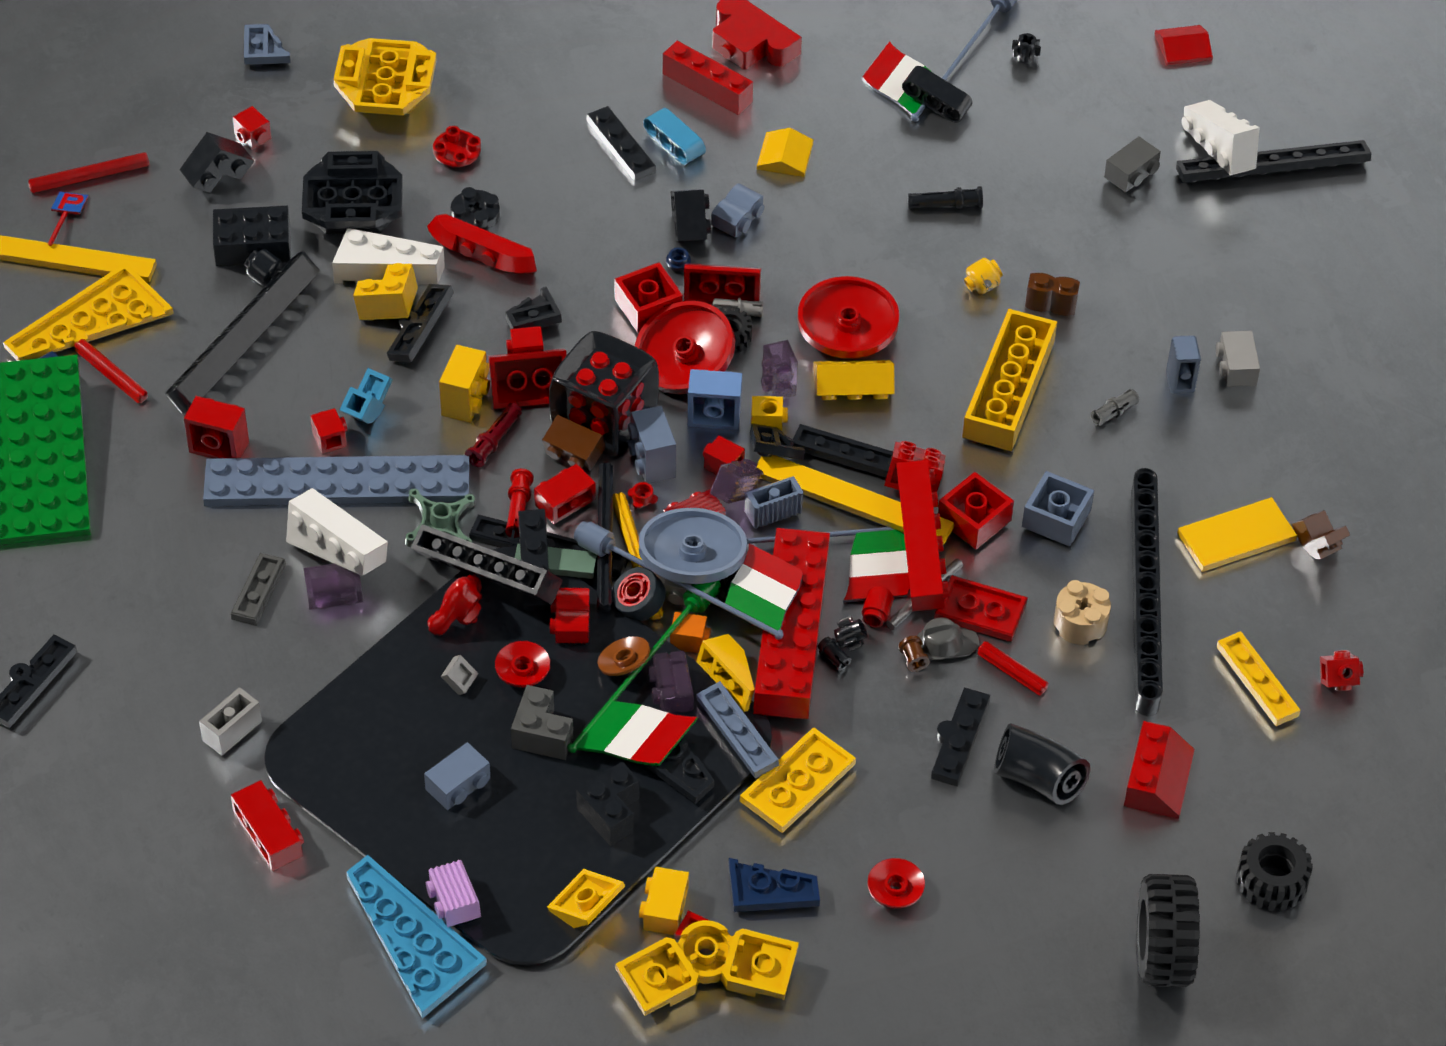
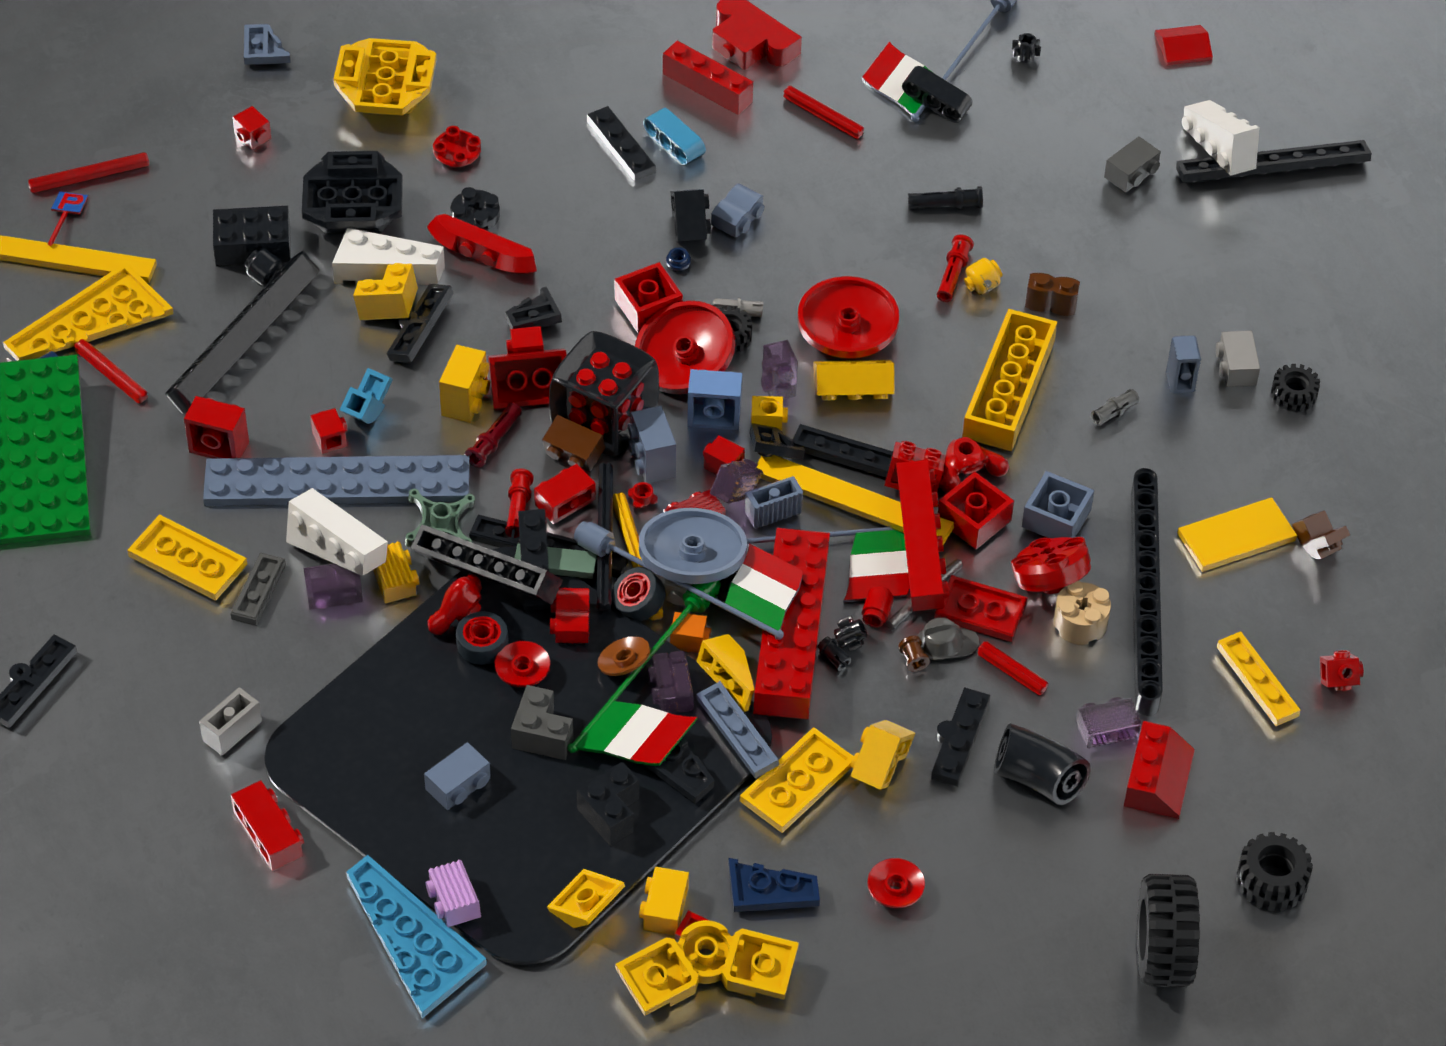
black brick [179,132,255,193] -> none
light grey plate [441,655,478,695] -> none
red slope [684,264,761,305] -> none
yellow slope [757,128,814,177] -> none
none -> yellow plate [127,514,247,601]
none -> yellow brick [373,541,420,604]
none -> wheel [456,611,509,665]
none -> red axle [783,86,864,139]
none -> yellow brick [850,720,916,790]
none -> red pin [936,234,974,302]
none -> red head [939,437,1010,493]
none -> red piece [1011,537,1091,594]
none -> clear purple brick [1076,697,1142,749]
none -> black tyre [1271,363,1320,412]

